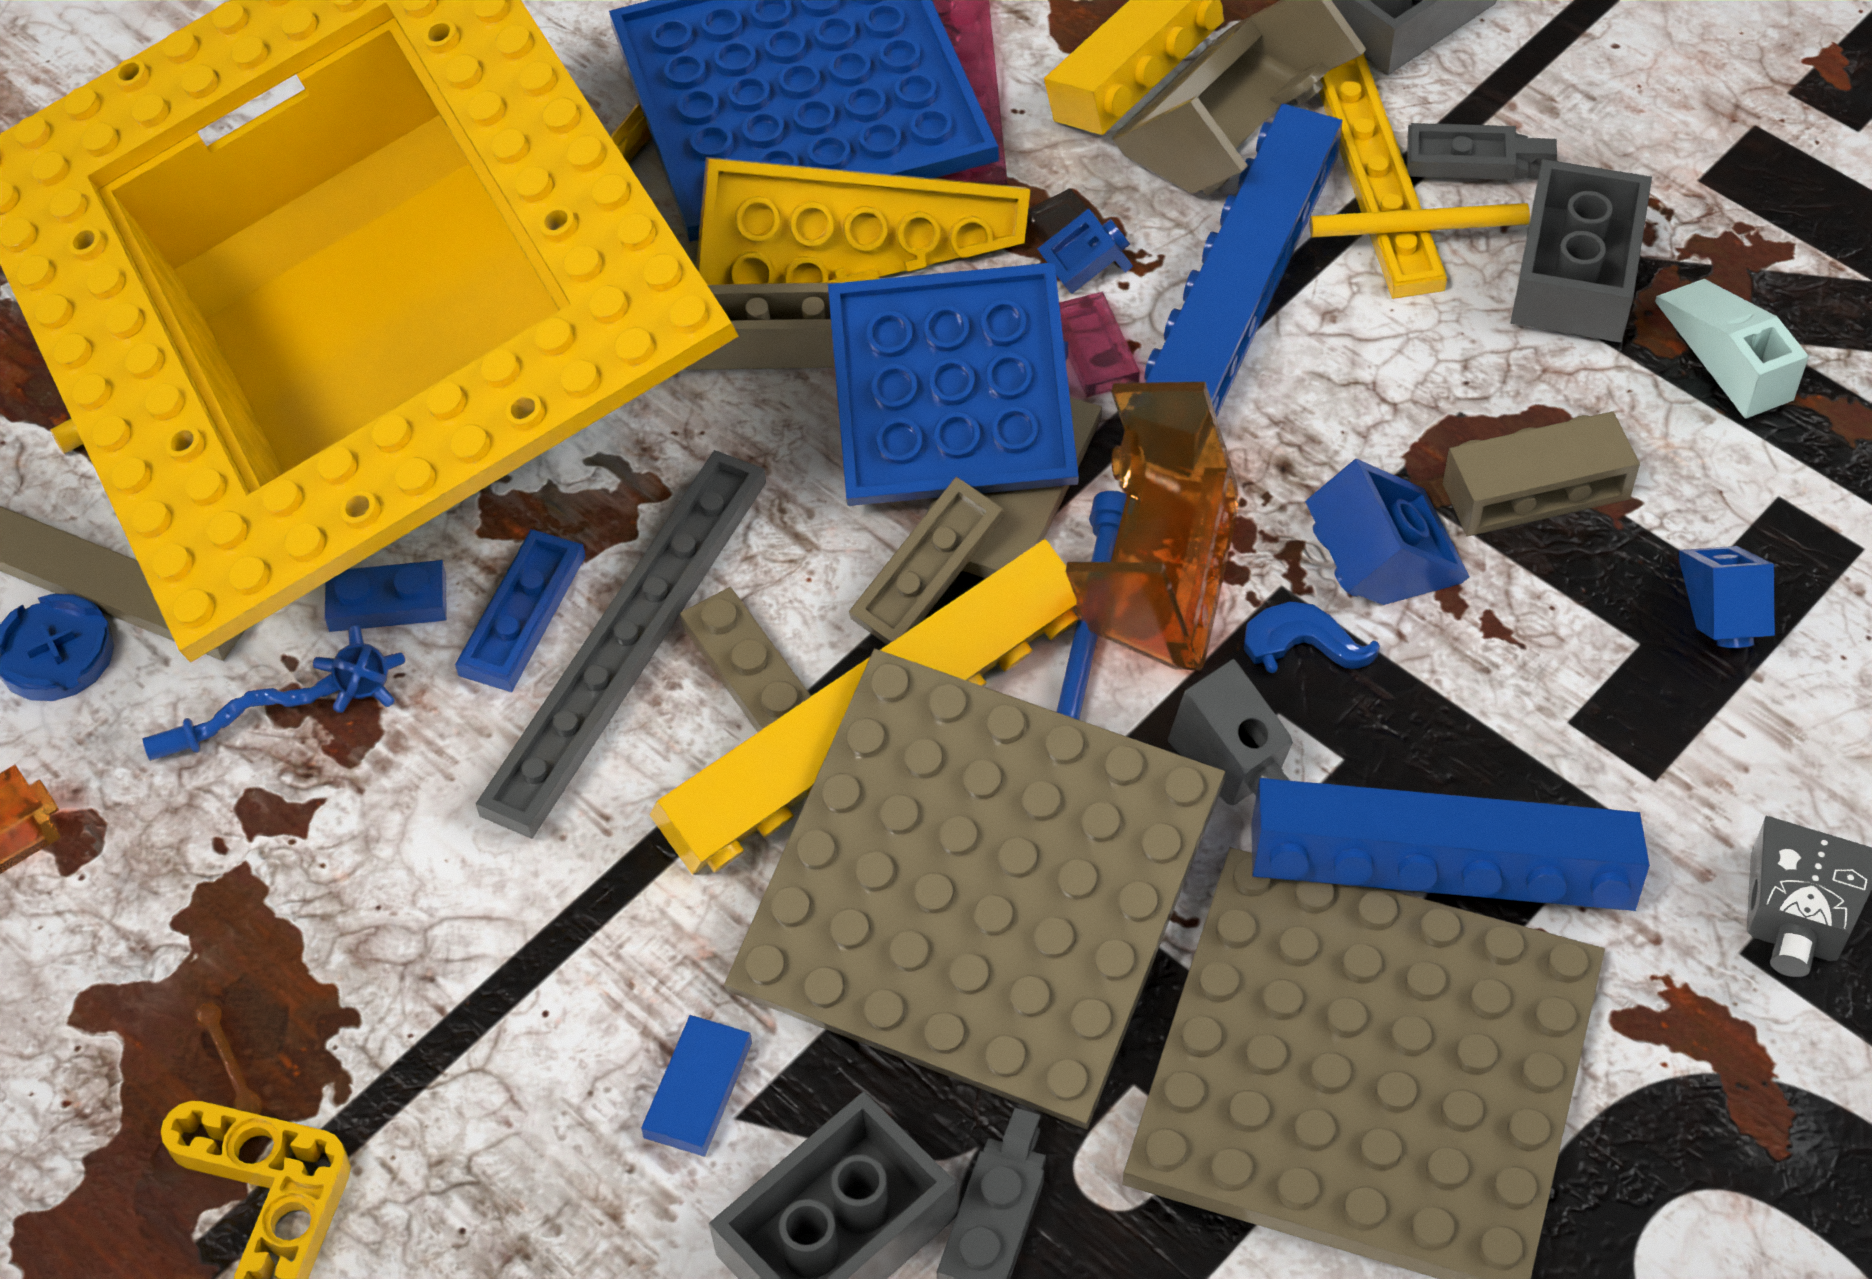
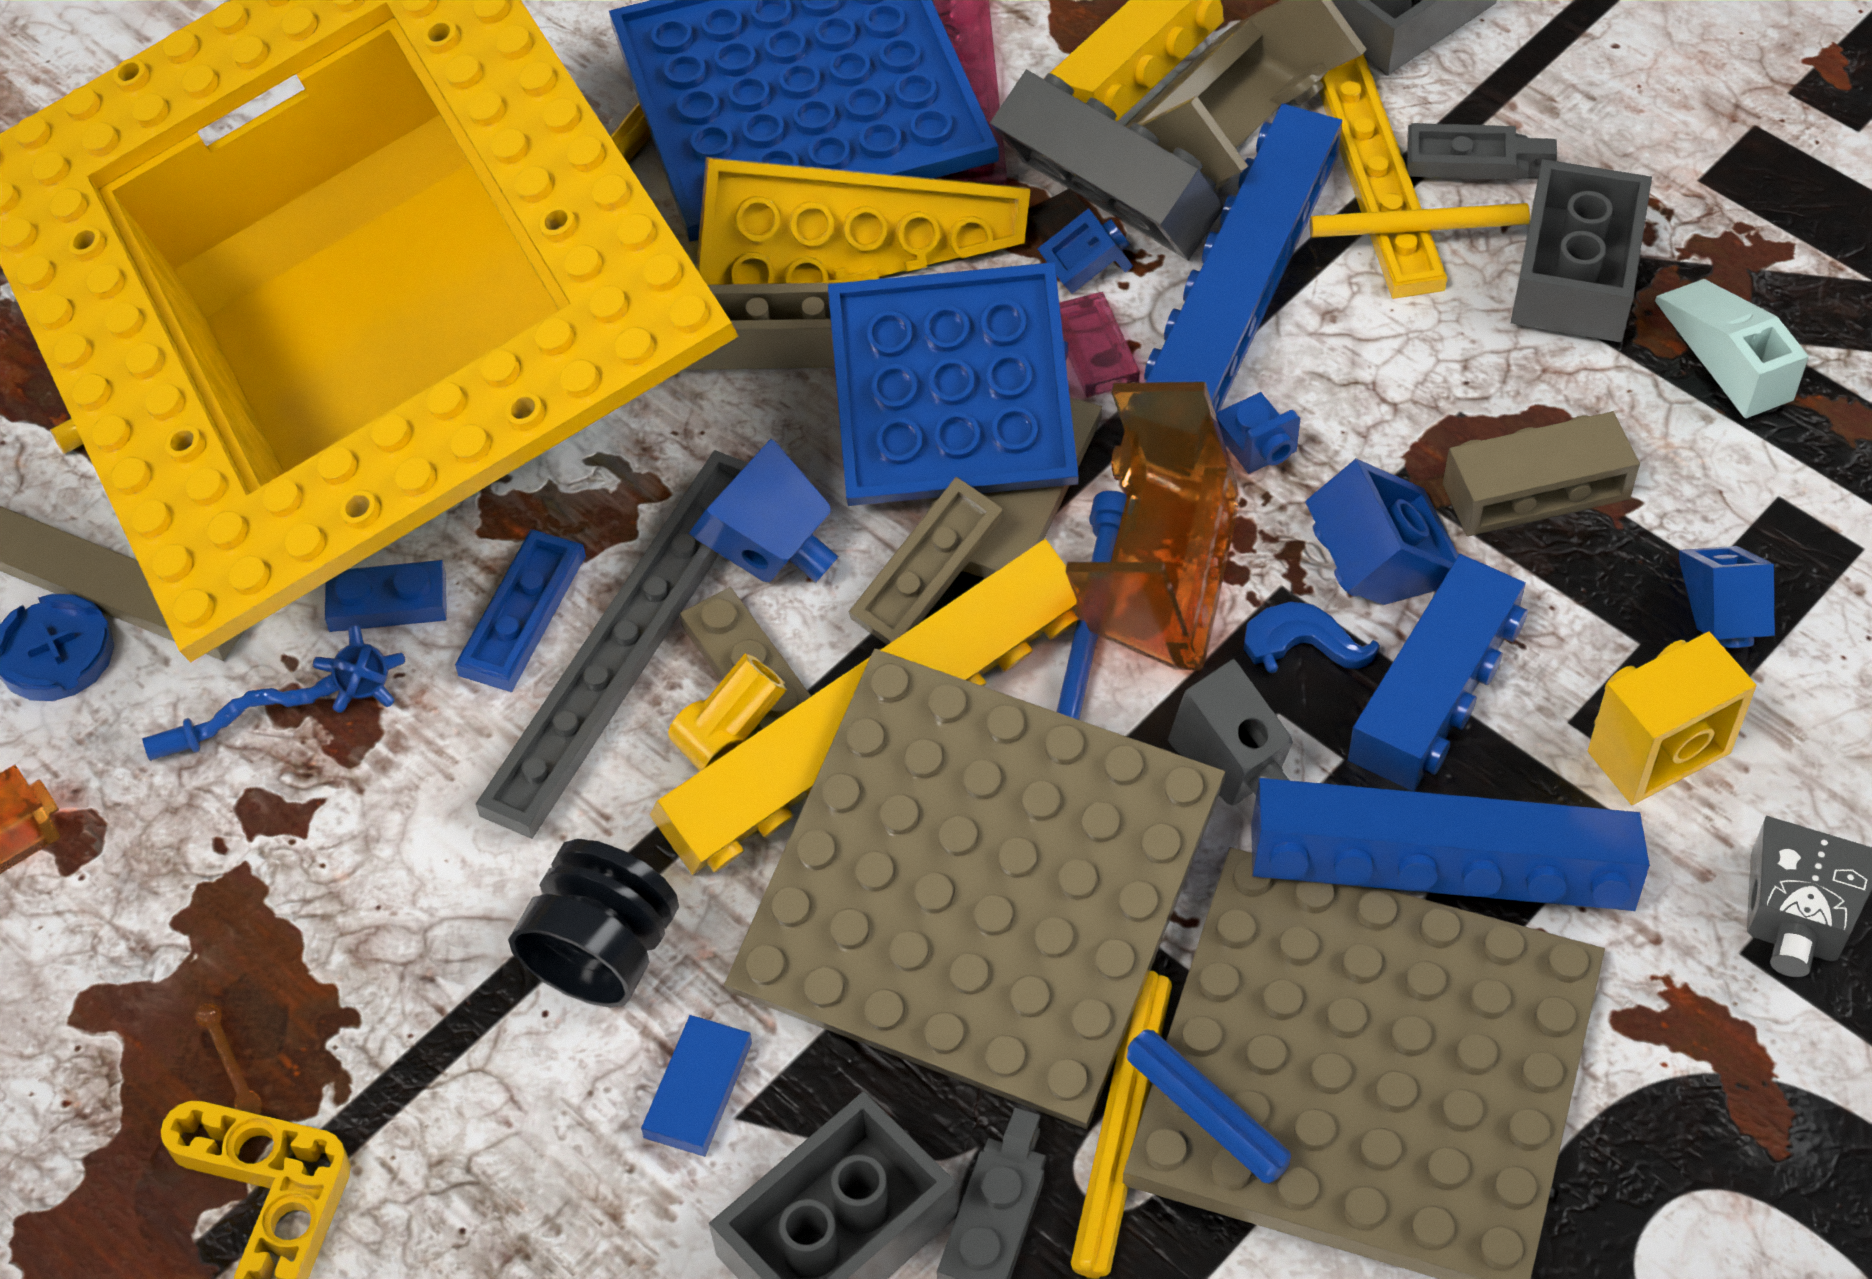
none -> black wheel [508,839,679,1008]
none -> yellow piece [668,653,787,771]
none -> blue torso [689,439,839,583]
none -> dark grey brick [990,69,1224,261]
none -> yellow axle [1071,971,1172,1279]
none -> blue axle [1126,1029,1291,1184]
none -> blue bracket [1212,392,1301,474]
none -> blue brick [1347,554,1528,792]
none -> yellow brick [1587,631,1757,805]

